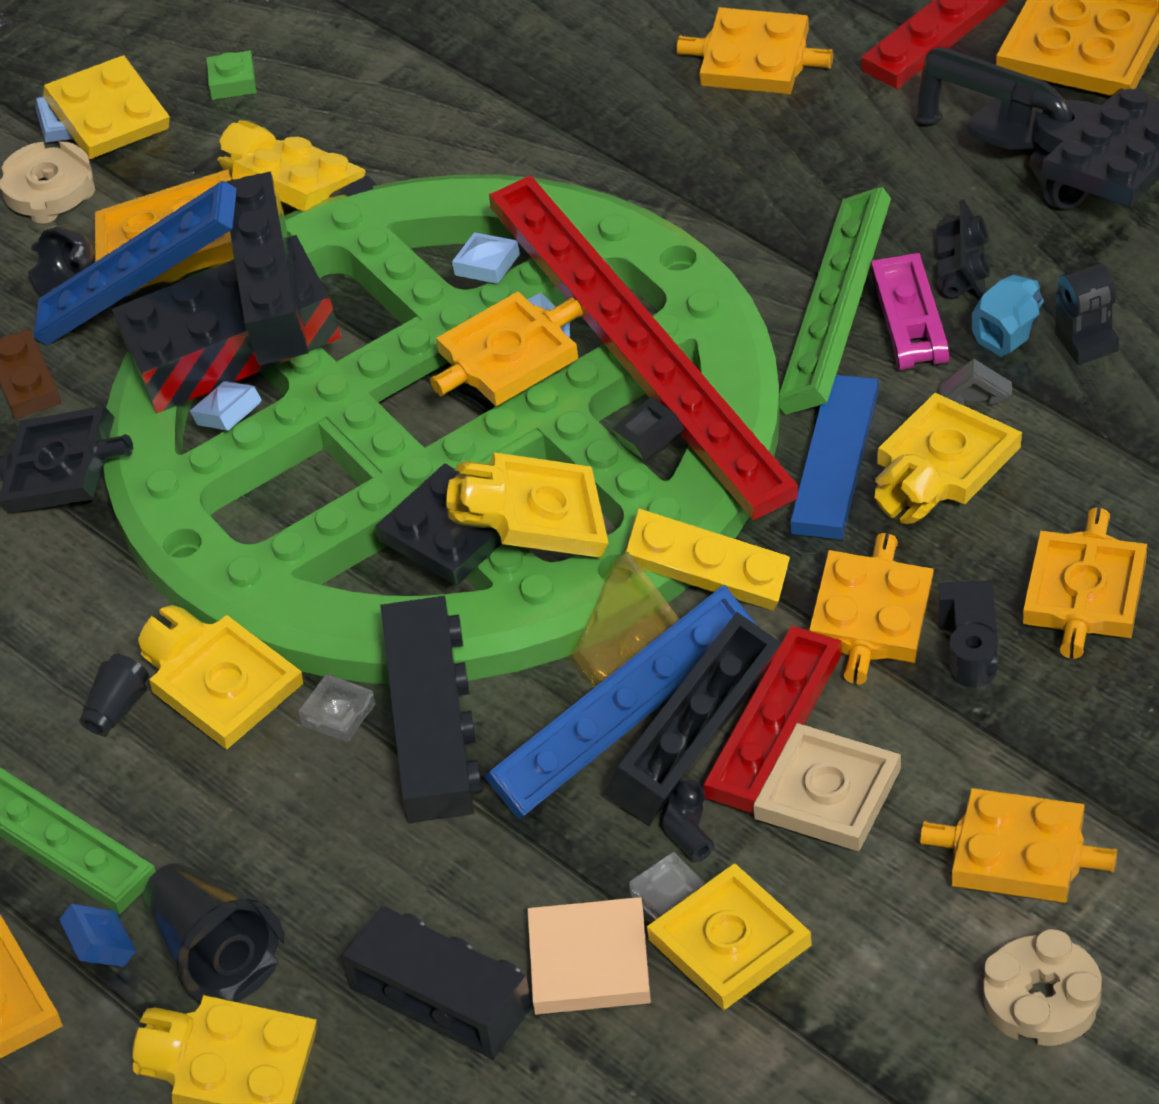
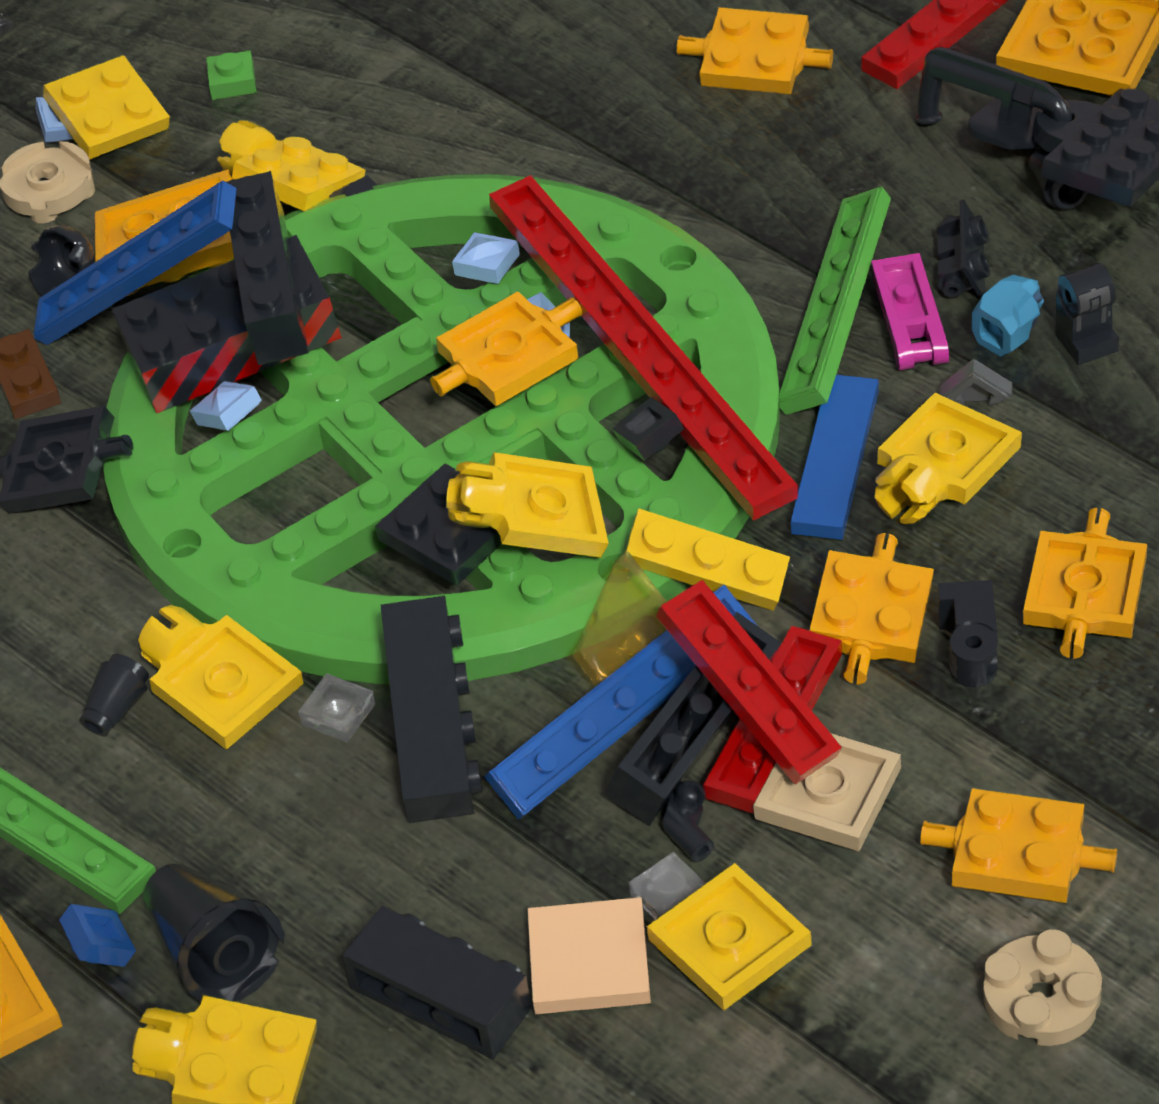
none -> red plate [656,580,843,785]

